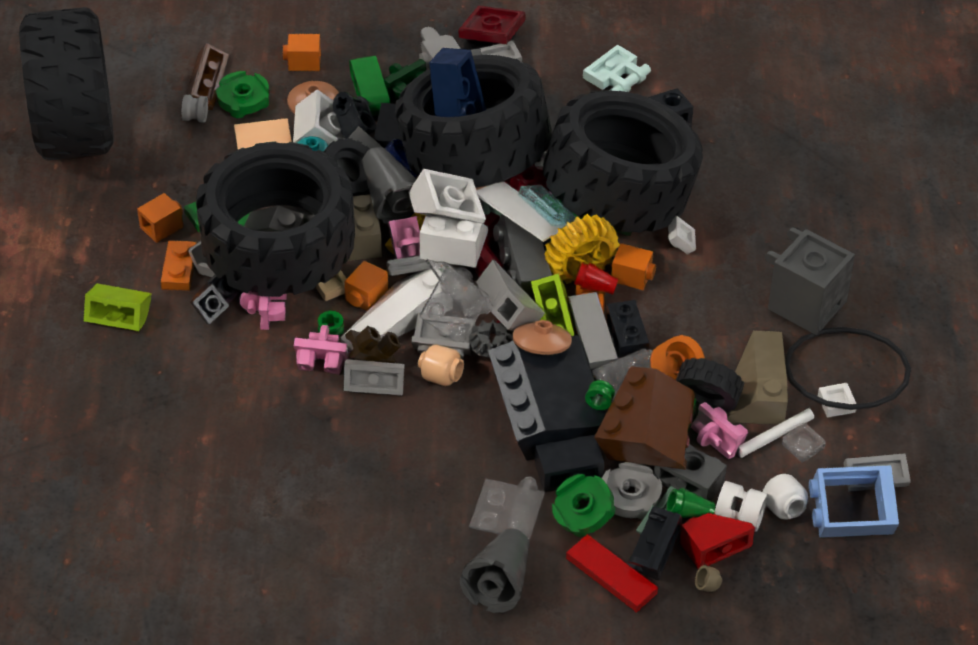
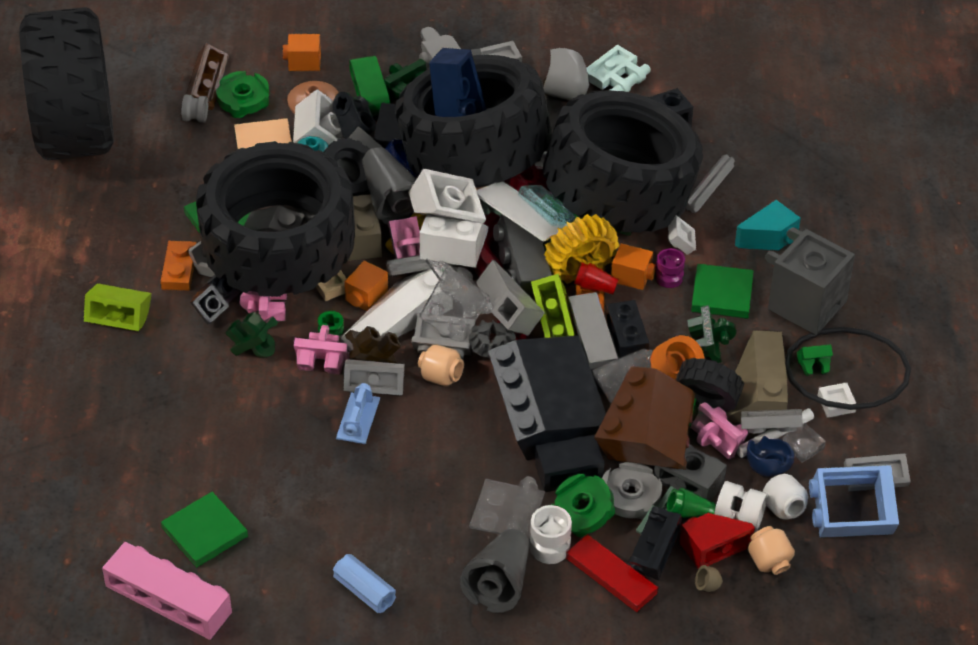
orange brick [137,193,183,243] -> none
dark red tile [458,6,526,45] -> none
nougat dish [513,320,572,355] -> none
green bush [585,380,615,410] -> none
none -> bright pink brick [102,542,232,640]
none -> green tile [161,491,248,568]
none -> dark green hips [225,311,278,358]
none -> light blue axle [333,554,396,613]
none -> light blue hinge [336,383,380,444]
none -> white wheel [530,505,572,564]
none -> light grey piece [543,48,589,100]
none -> magenta wheel [655,248,685,288]
none -> light grey axle [686,154,735,213]
none -> dark green hips [687,305,737,363]
none -> green tile [691,264,754,318]
none -> teal slope [735,200,801,250]
none -> light grey plate [741,409,803,433]
none -> dark blue hair [747,436,794,477]
none -> light nougat head [748,526,795,575]
none -> green tile [797,344,833,376]

